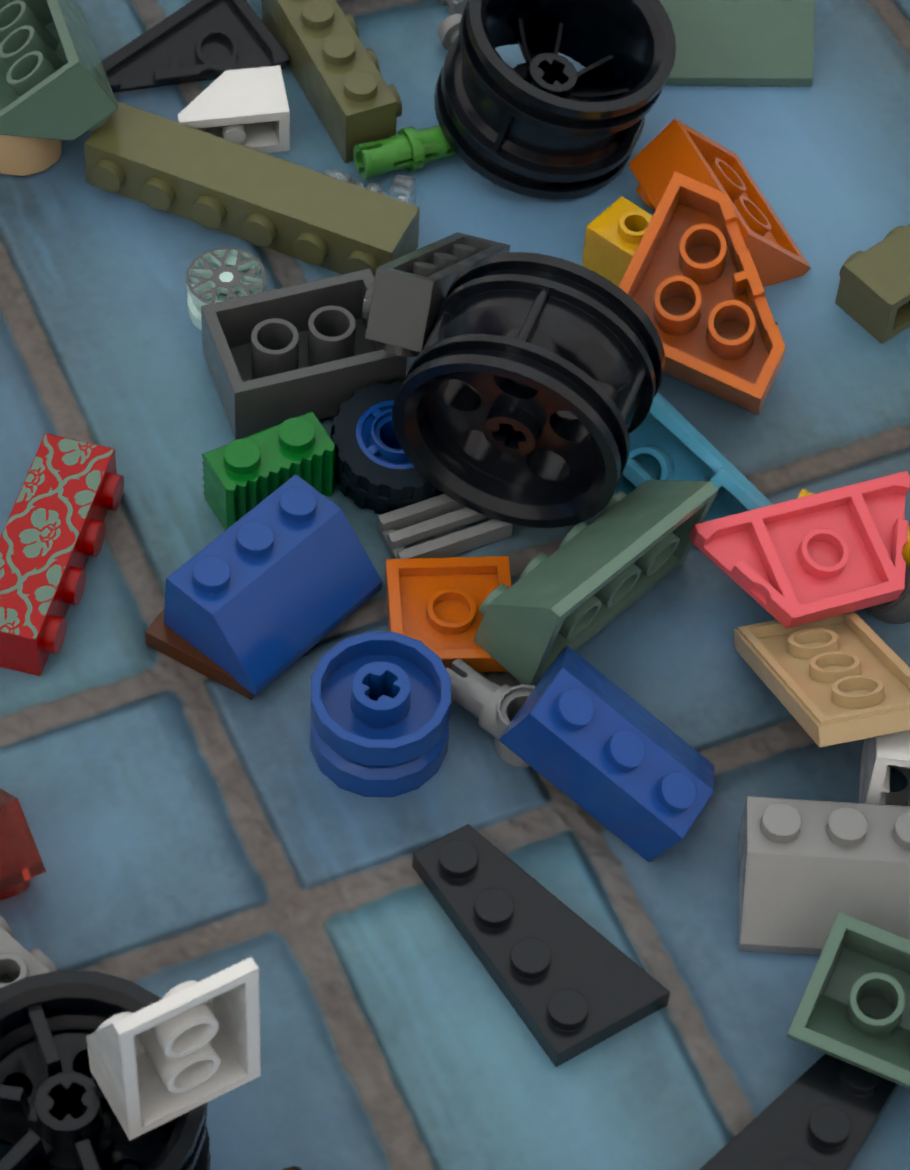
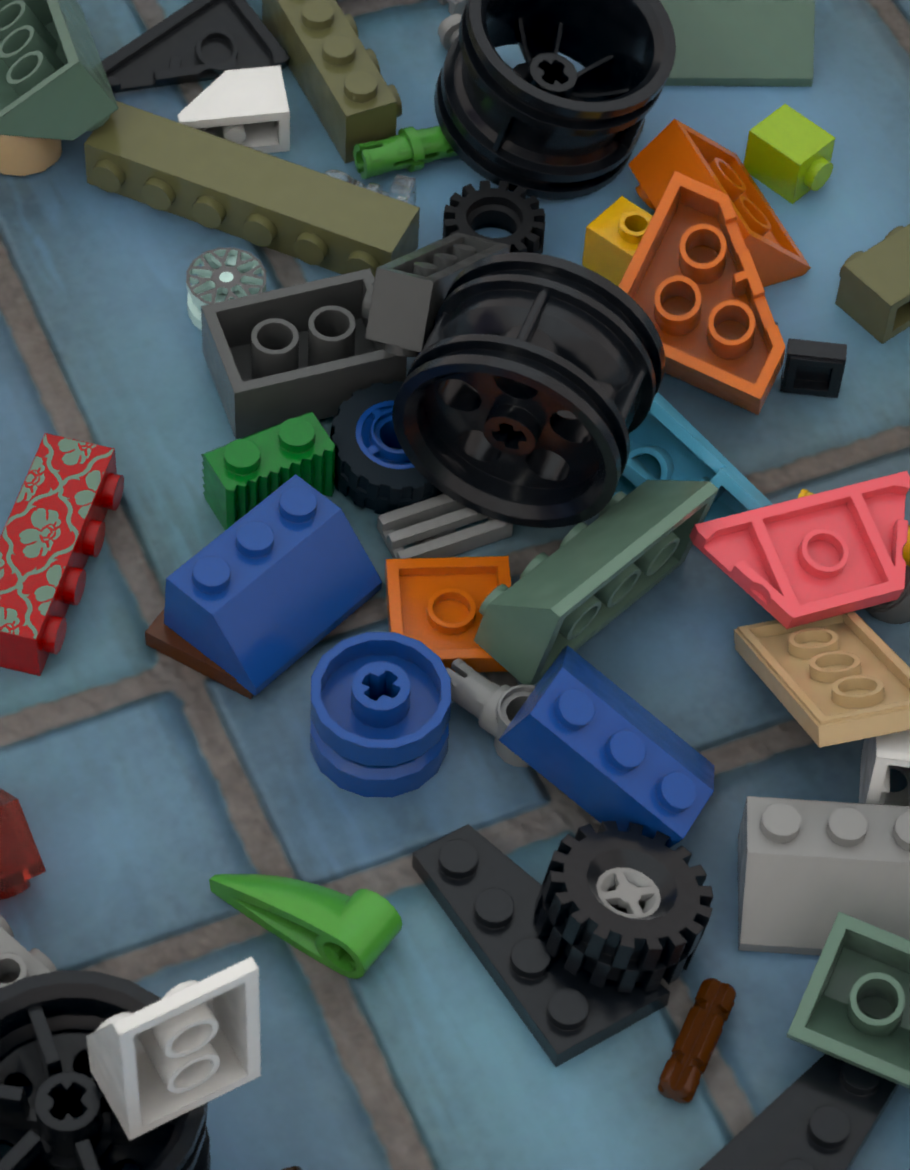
none -> bright green piece [209,874,403,979]
none -> black tyre [442,180,545,254]
none -> black wheel [534,821,713,993]
none -> reddish brown axle [658,978,736,1104]
none -> lime brick [744,104,835,204]
none -> black tile [780,338,847,398]

